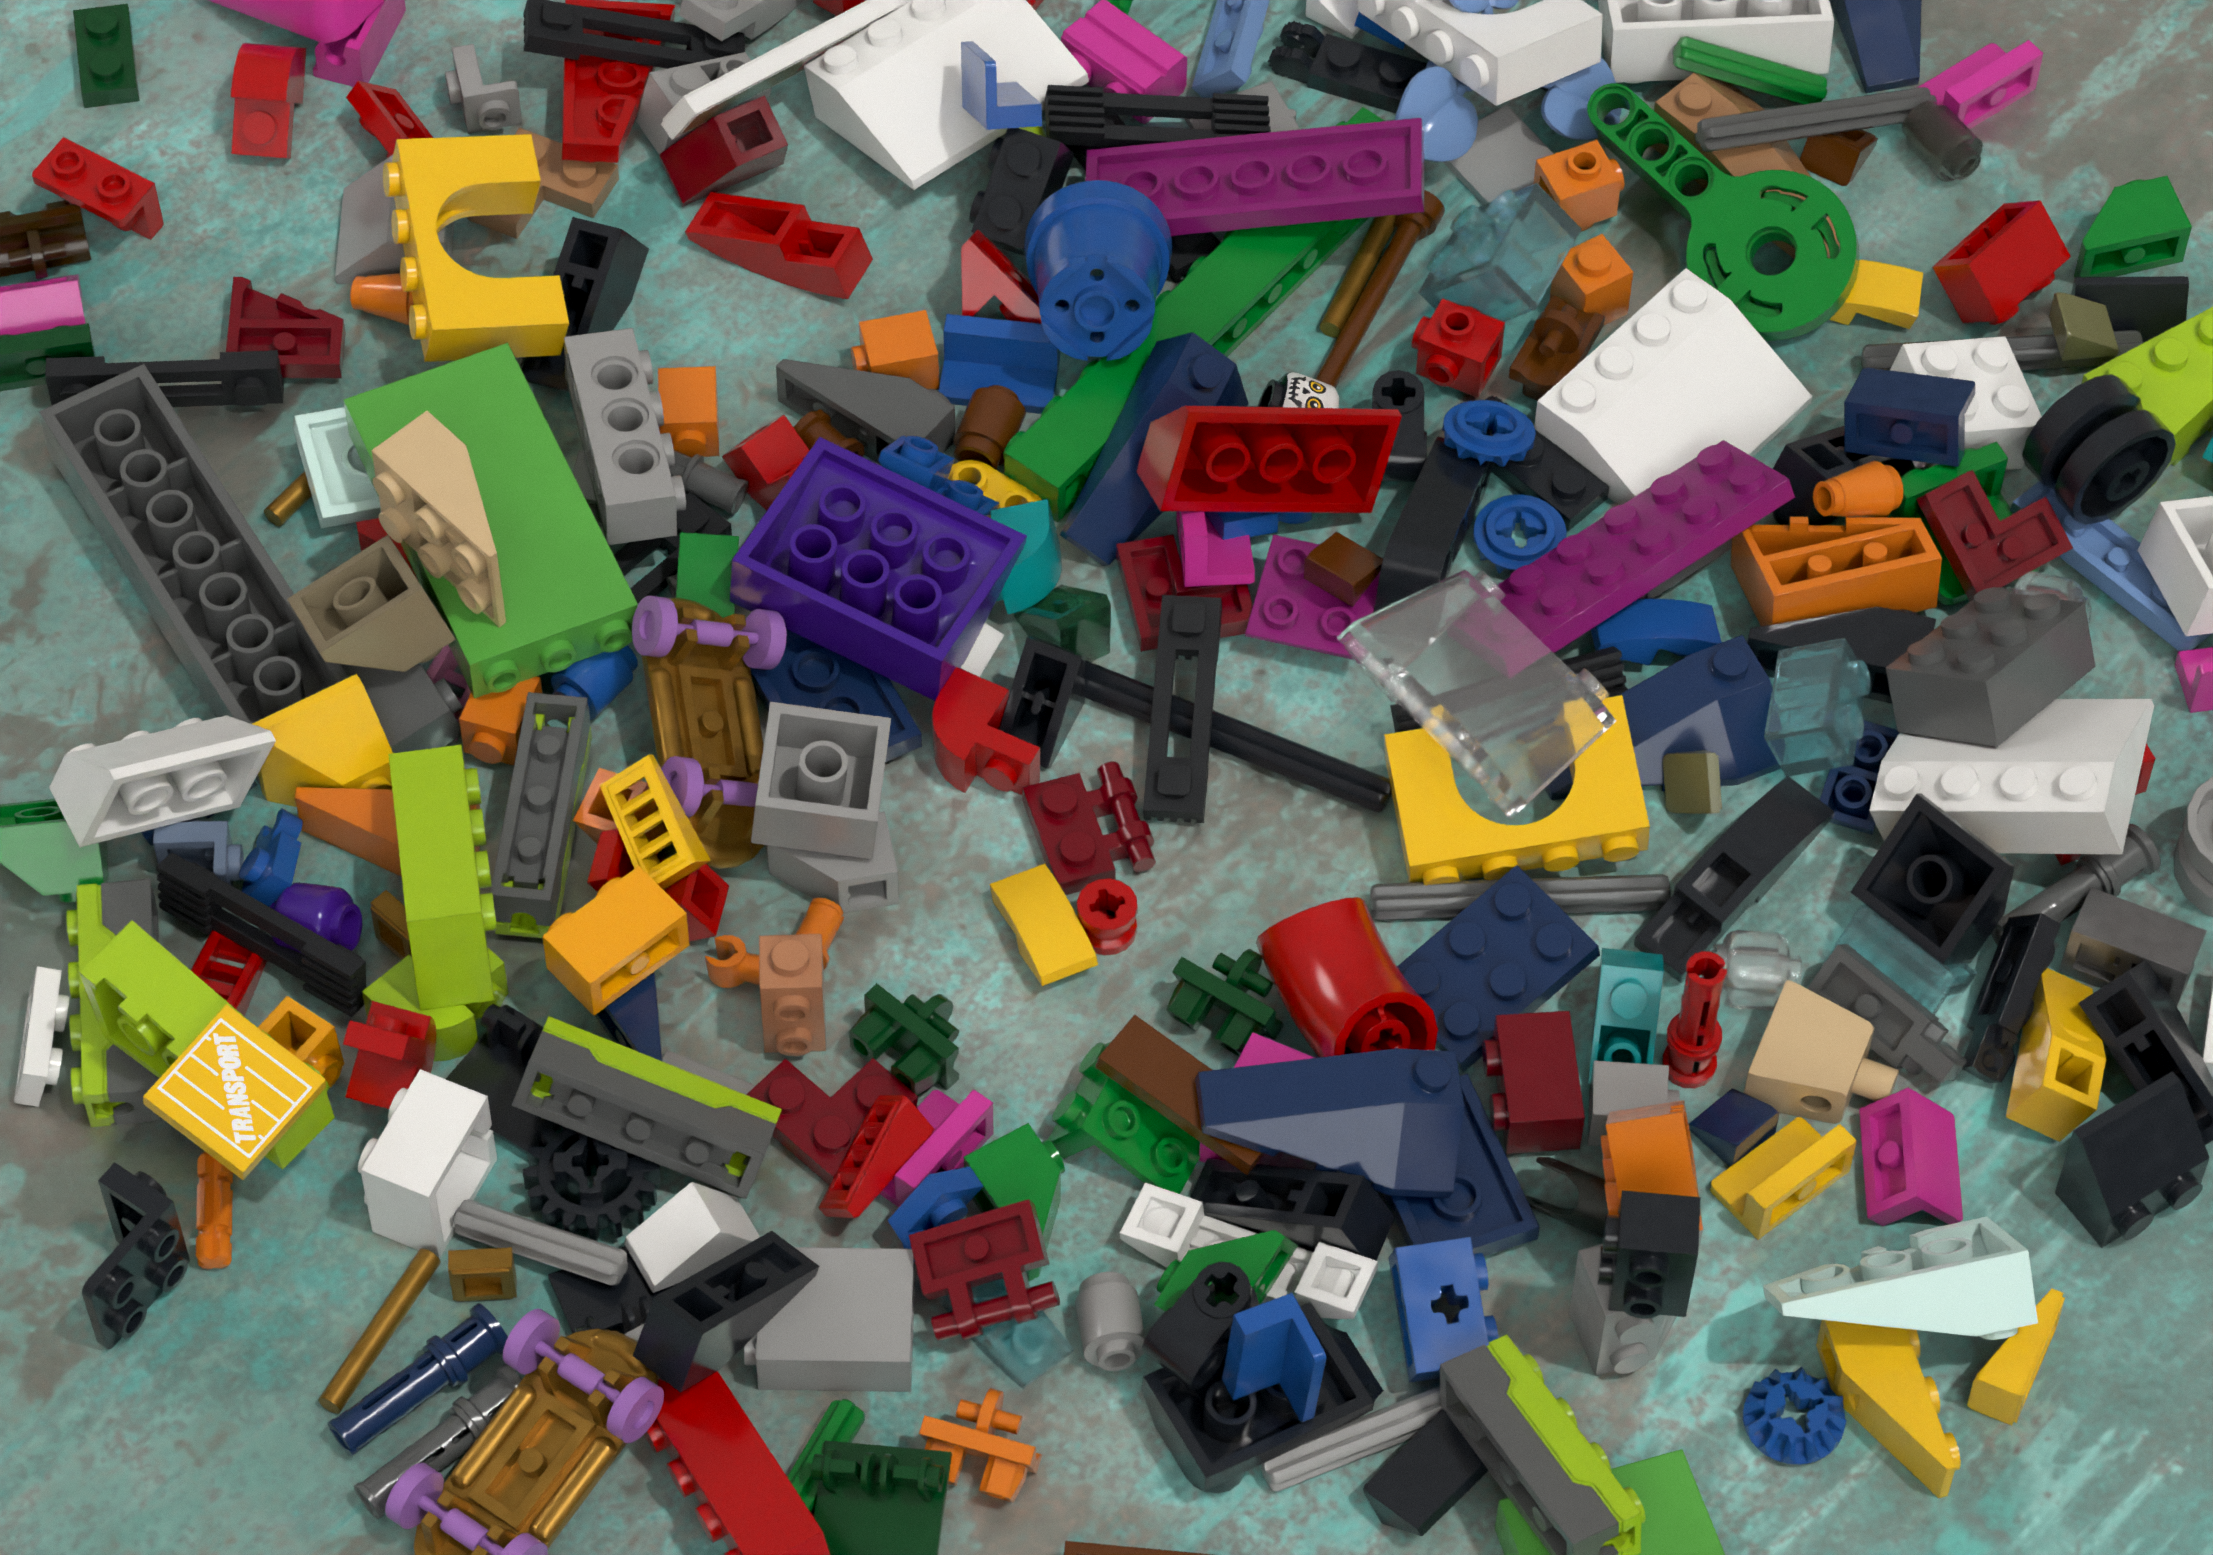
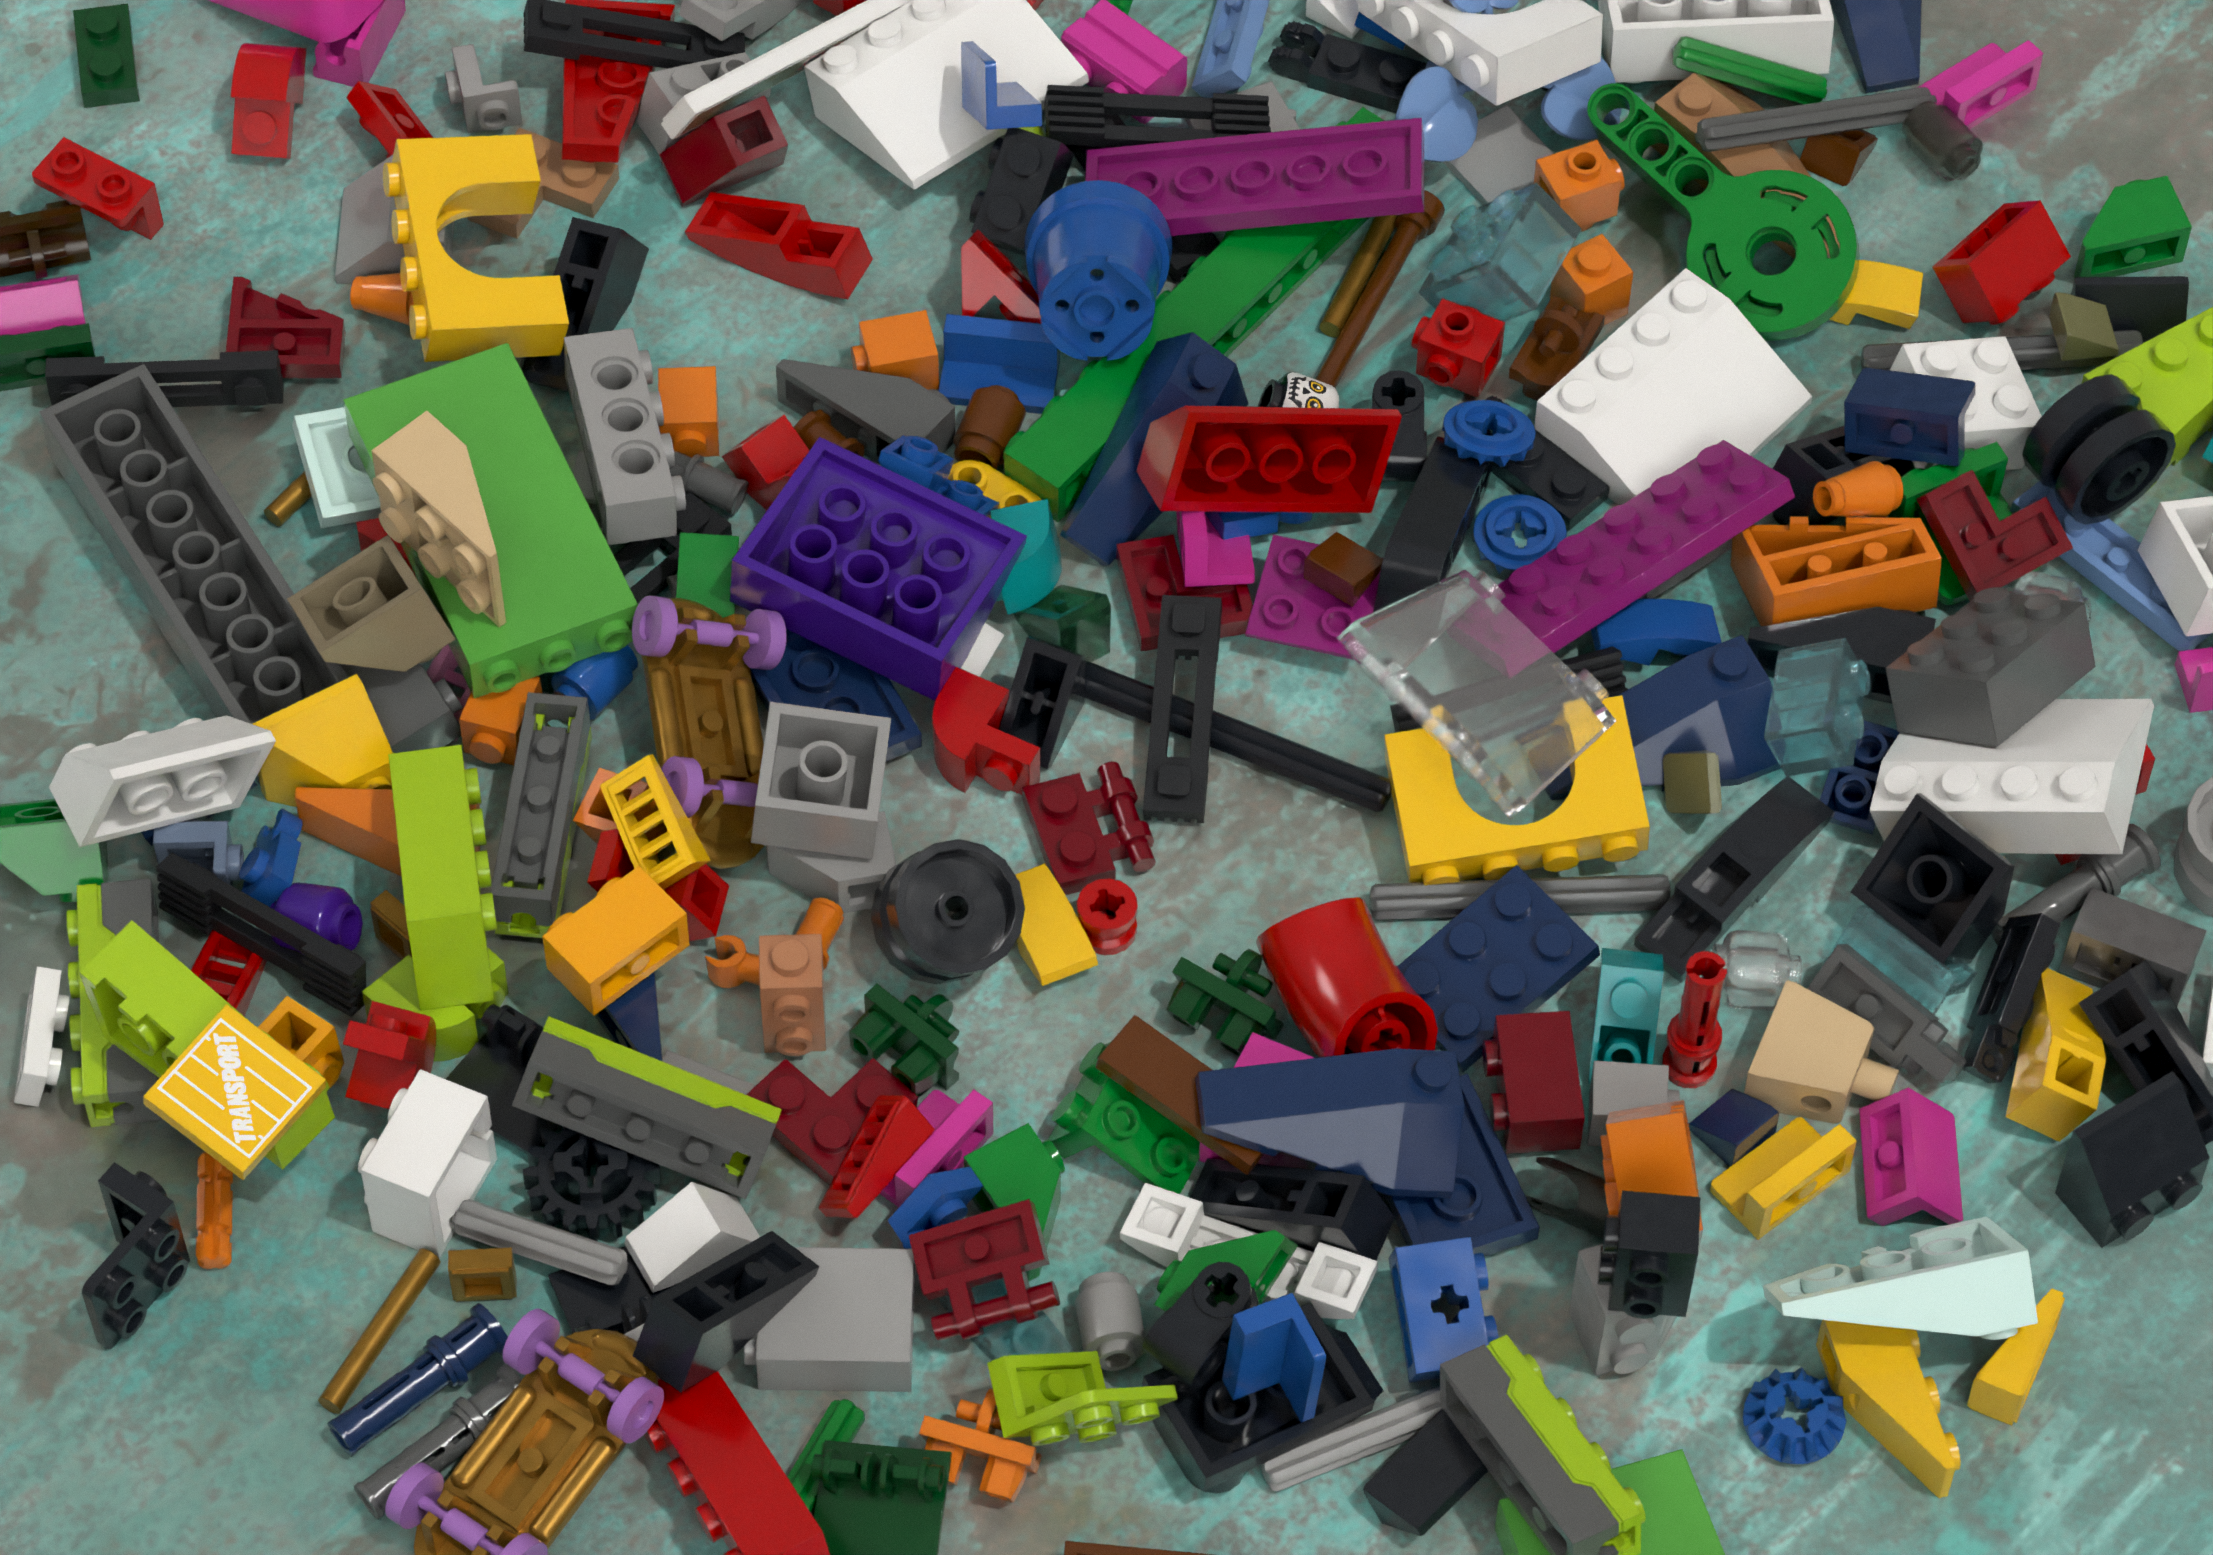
none -> black wheel [871,839,1025,985]
none -> lime bracket [987,1351,1178,1446]

